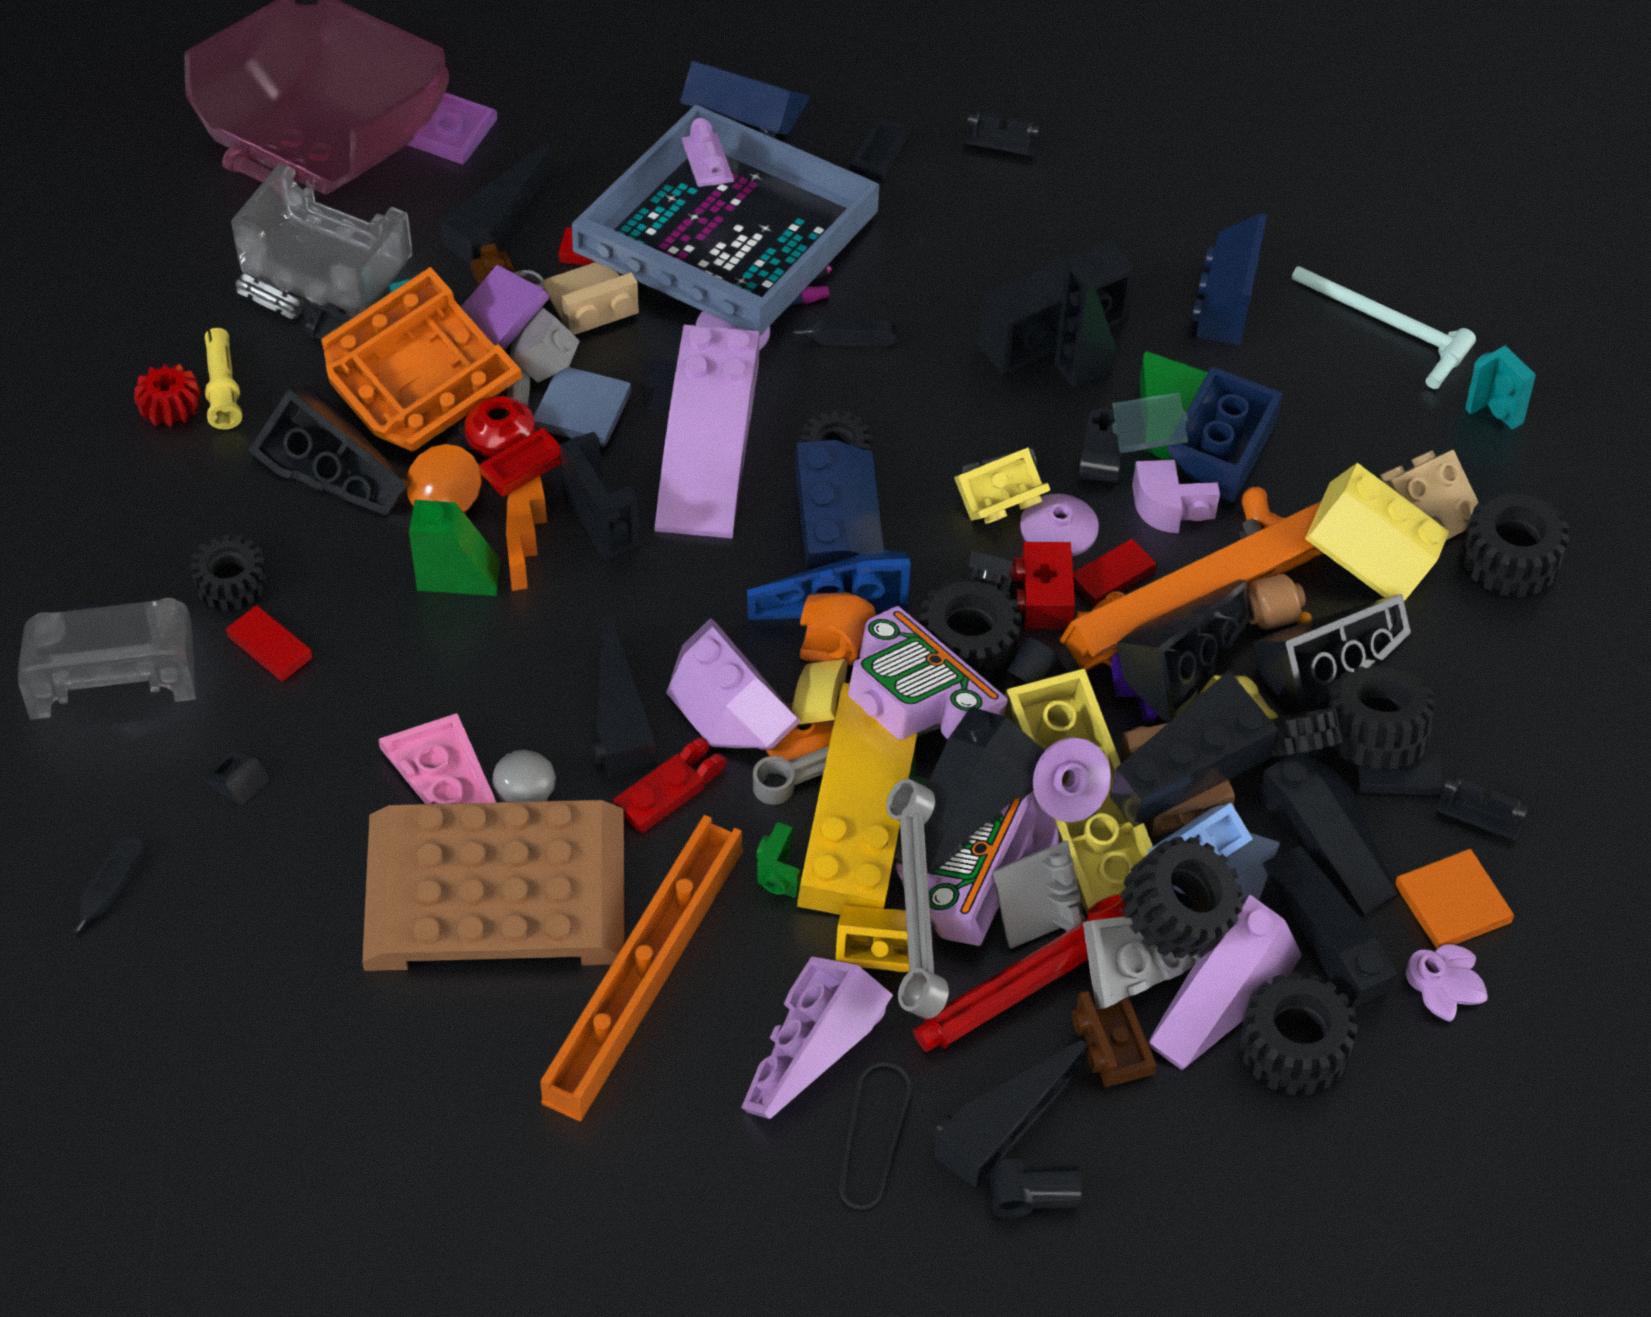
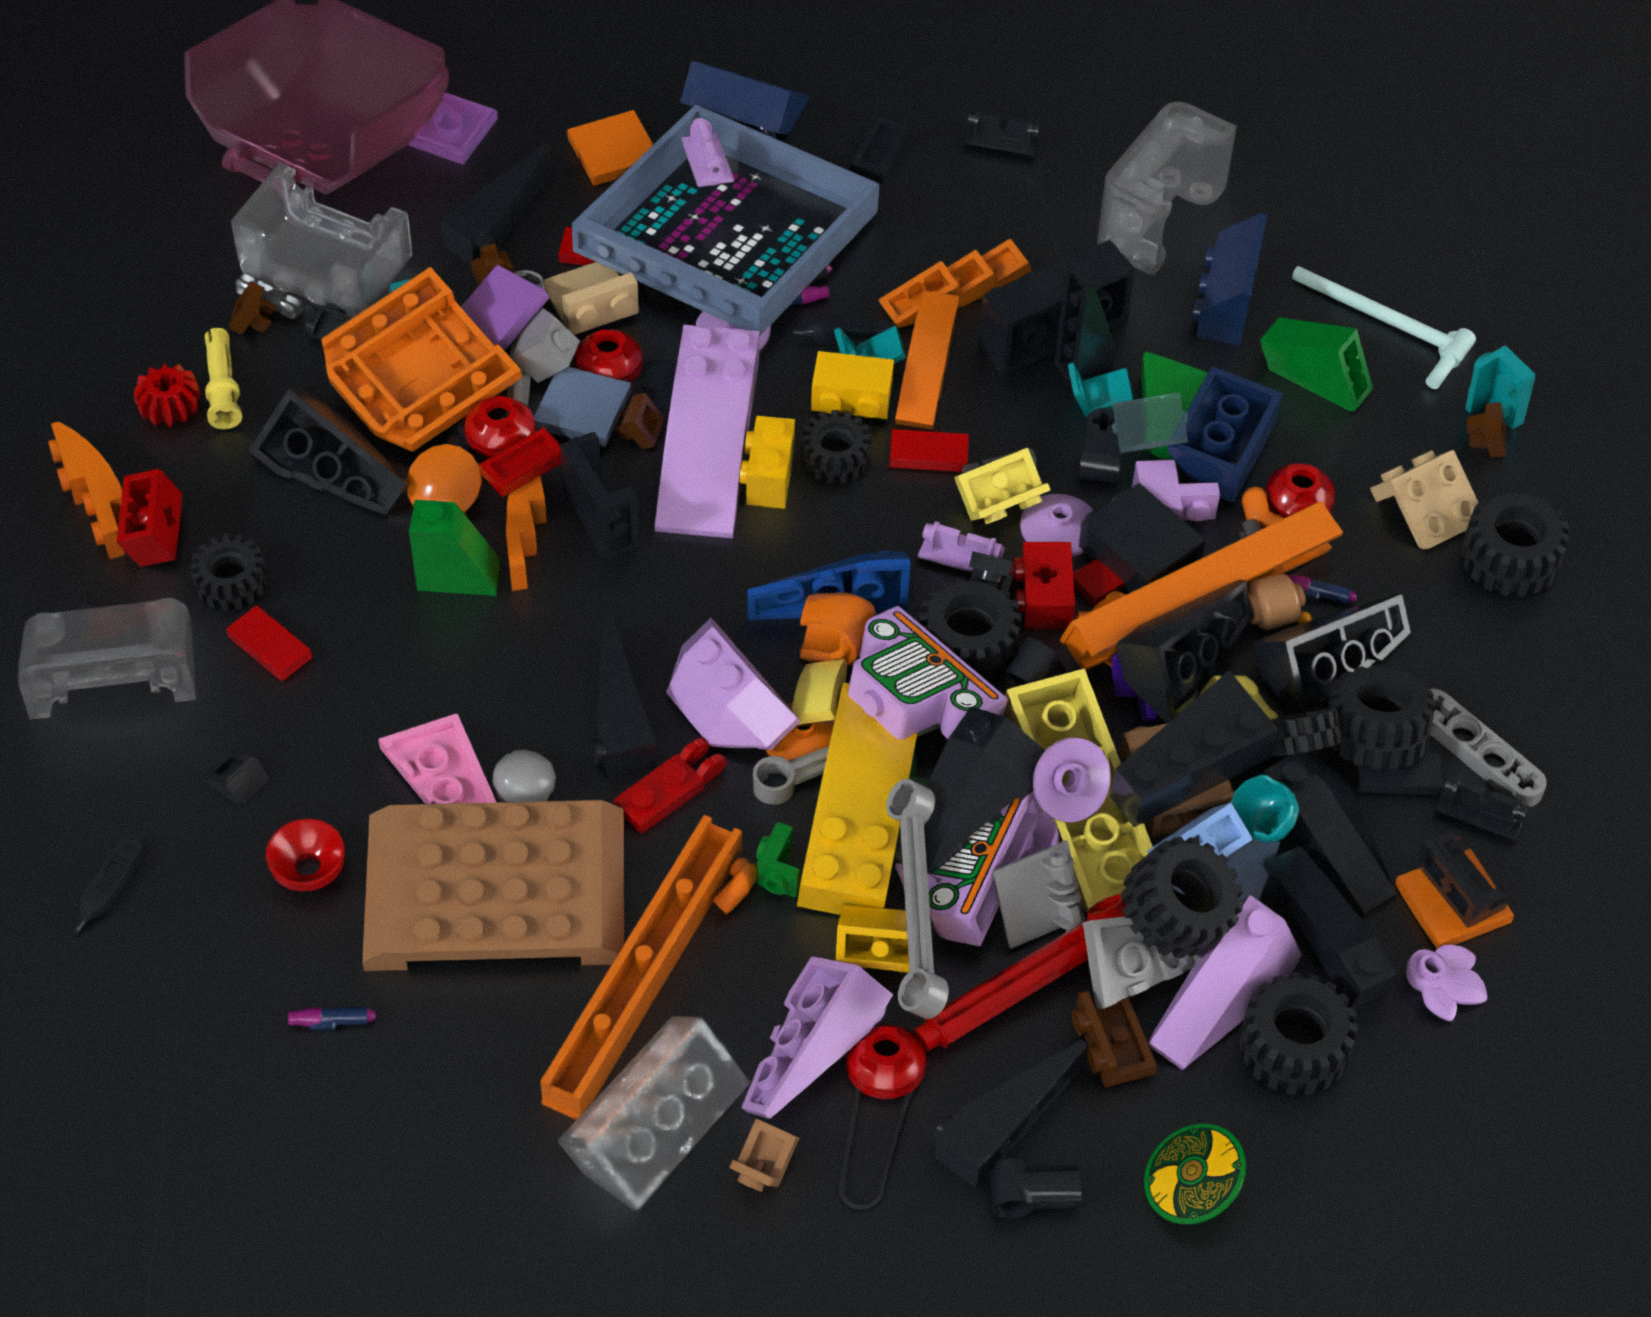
dark blue slope [794,440,884,570] -> none
light yellow slope [1305,463,1449,601] -> none
none -> orange slope [48,422,125,559]
none -> red brick [116,469,183,567]
none -> reddish brown tile [228,281,276,335]
none -> red piece [266,819,345,891]
none -> dark blue piece [288,1007,376,1031]
none -> clear slope [558,1016,750,1210]
none -> orange tile [567,110,653,186]
none -> red piece [574,329,643,383]
none -> reddish brown tile [614,393,665,449]
none -> orange arm [712,857,758,915]
none -> medium nougat bracket [729,1119,800,1192]
none -> yellow brick [740,416,795,509]
none -> yellow brick [811,351,894,419]
none -> teal bracket [834,326,906,364]
none -> red piece [846,1024,927,1099]
none -> orange slope [878,238,1032,328]
none -> red tile [890,429,969,472]
none -> orange slope [895,290,960,430]
none -> lavender hinge [918,521,1005,573]
none -> teal bracket [1068,363,1135,417]
none -> black brick [1078,483,1205,593]
none -> clear windscreen [1097,102,1237,276]
none -> shield [1144,1124,1246,1225]
none -> teal hair [1231,775,1300,844]
none -> green slope [1260,317,1373,412]
none -> red piece [1264,463,1335,518]
none -> dark blue piece [1282,573,1357,604]
none -> black hinge [1417,830,1508,928]
none -> light grey beam [1430,688,1547,807]
none -> reddish brown tile [1466,402,1506,458]

